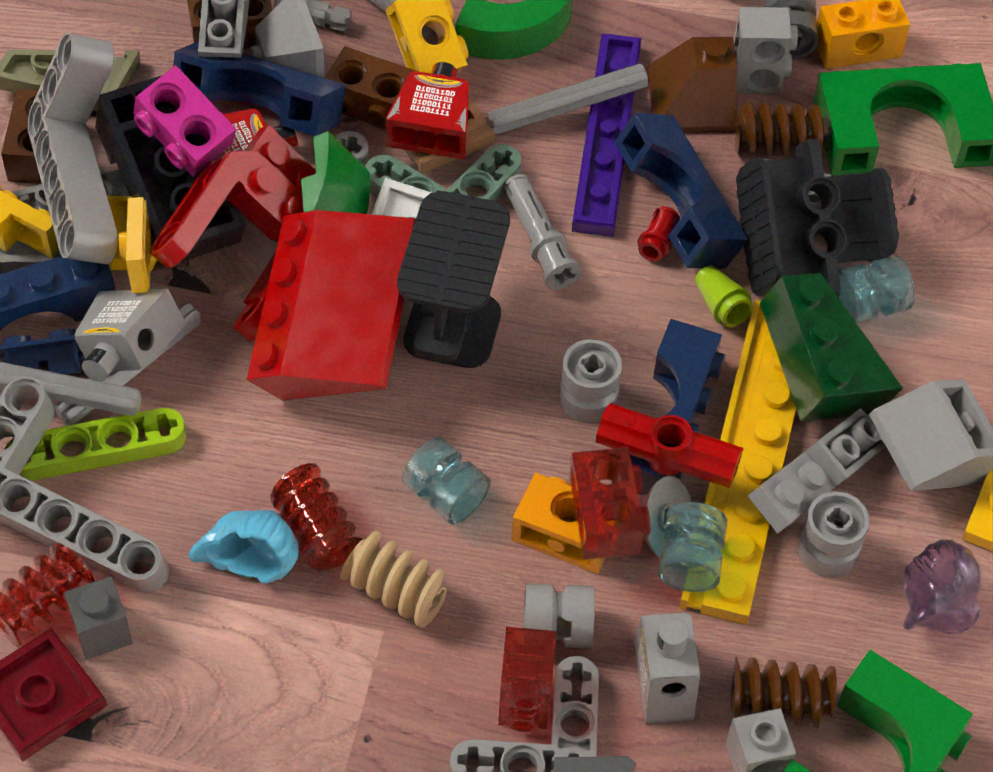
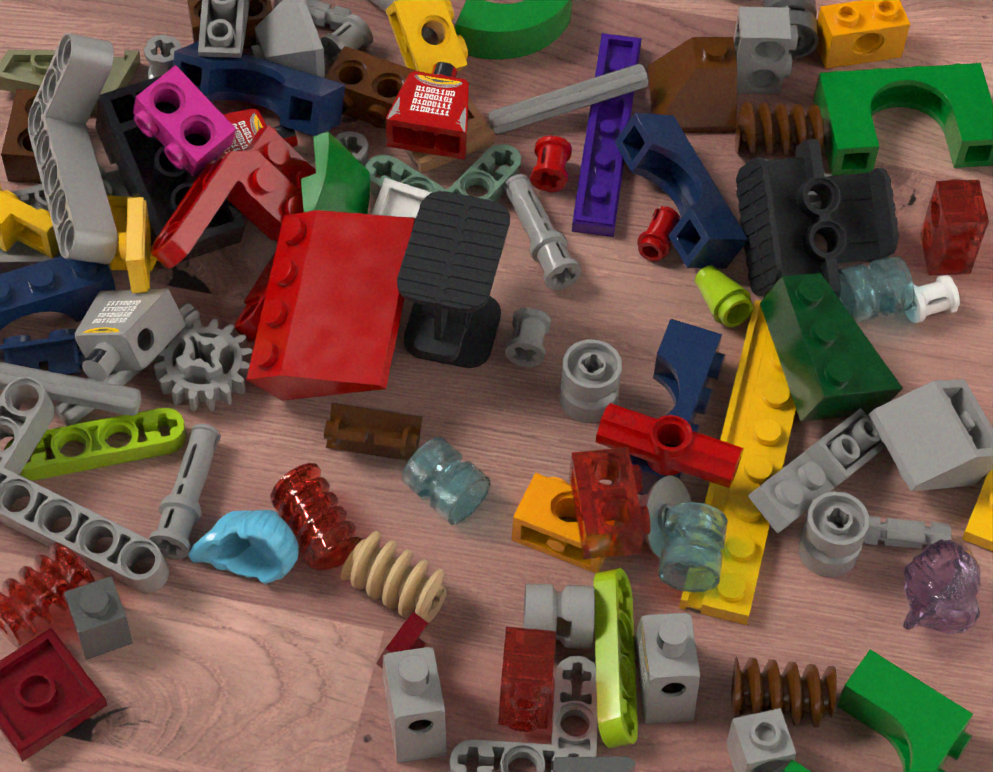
none -> light grey bush [144,35,182,79]
none -> light grey pin [149,424,221,559]
none -> light grey gear [154,319,252,411]
none -> light grey bush [320,14,373,64]
none -> reddish brown hinge [324,402,423,462]
none -> dark red plate [376,612,429,669]
none -> light grey torso [382,647,447,763]
none -> light grey bush [505,307,551,367]
none -> red bush [530,135,572,192]
none -> lime beam [593,568,638,748]
none -> light grey axle [863,516,952,551]
none -> white bush [901,275,960,323]
none -> clear red brick [920,179,989,276]

